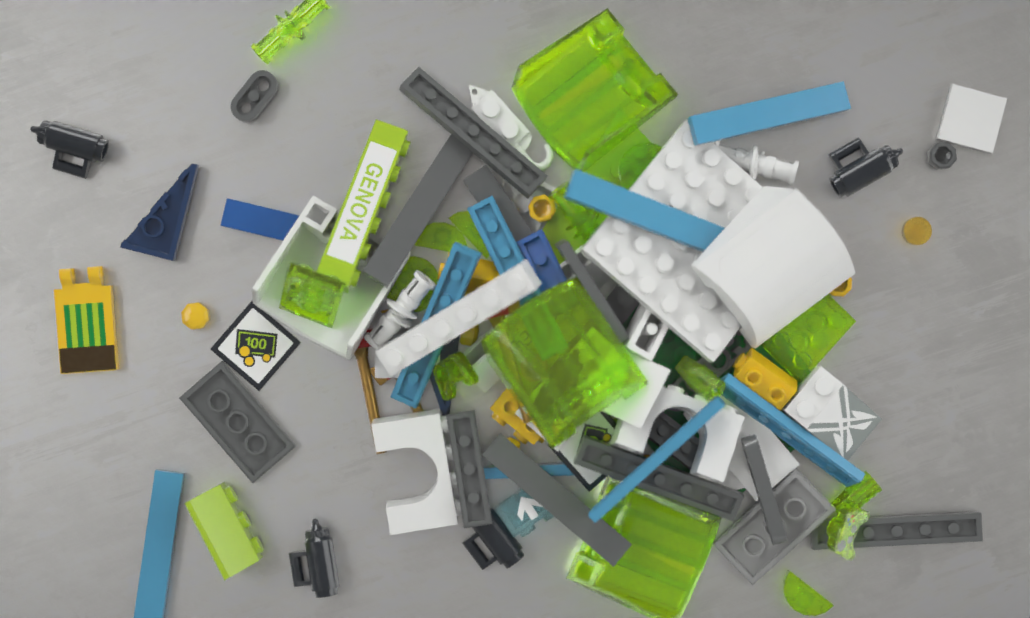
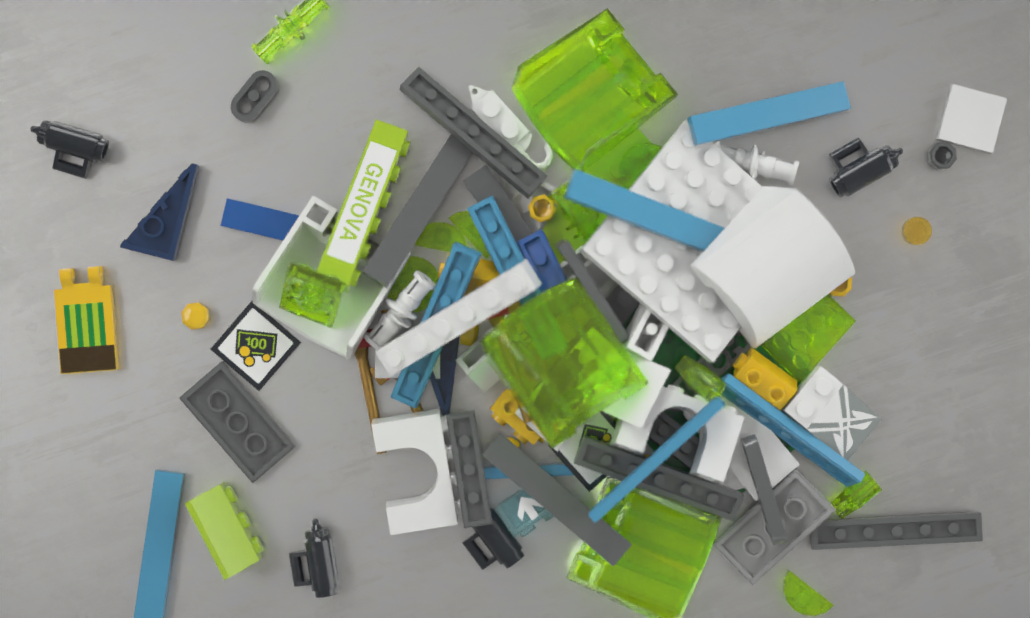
clear neon green piece [433,351,479,401] -> none
clear neon green piece [827,508,870,561] -> none

